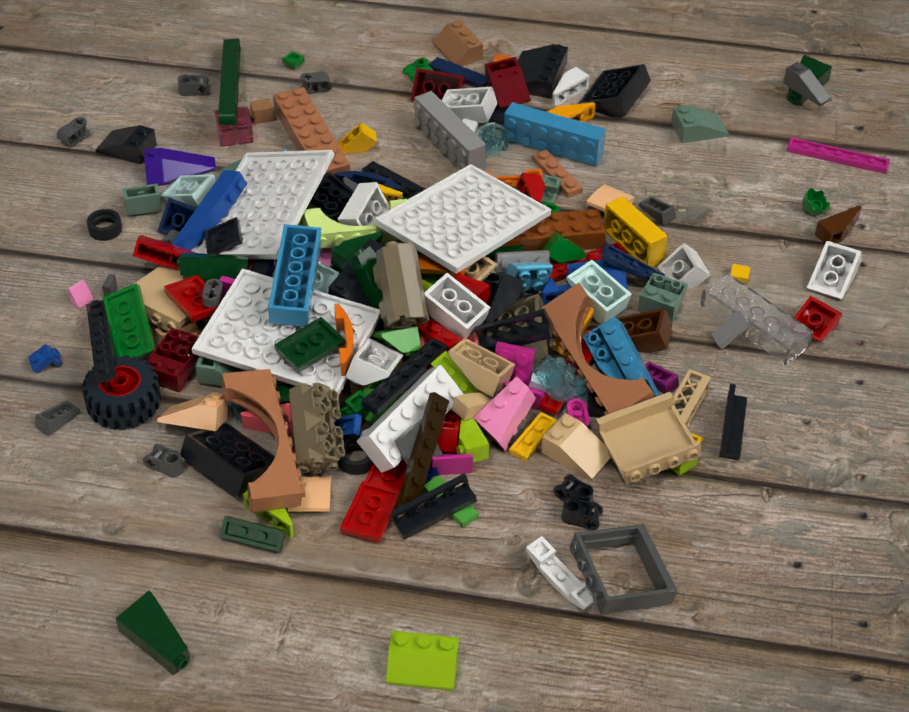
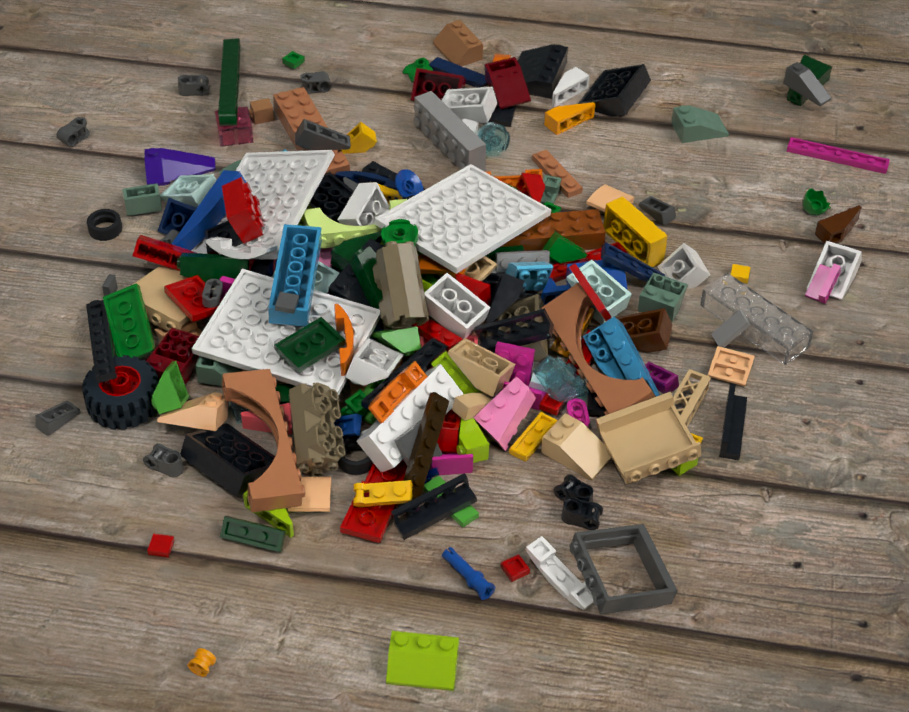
blue bracket [28,344,62,373] -> none
bright pink slope [68,280,93,308] -> none
black slope [95,125,157,165] -> none
dark green slope [116,590,190,675] -> none
dark azure brick [503,102,606,167] -> none
red slope [789,295,843,343] -> none
none -> red tile [147,533,175,558]
none -> bright green slope [152,361,189,414]
none -> light orange wheel [187,648,216,677]
none -> white slope [206,237,278,259]
none -> red brick [222,177,264,244]
none -> dark grey tile [275,292,299,314]
none -> dark grey slope [295,119,351,150]
none -> yellow plate [353,480,412,507]
none -> orange slope [368,361,428,424]
none -> green plate [381,219,419,246]
none -> blue dish [395,169,424,197]
none -> blue pin [442,547,496,600]
none -> red tile [500,554,530,582]
none -> red tile [569,263,612,321]
none -> light nougat slope [708,346,755,386]
none -> panel [805,263,841,304]

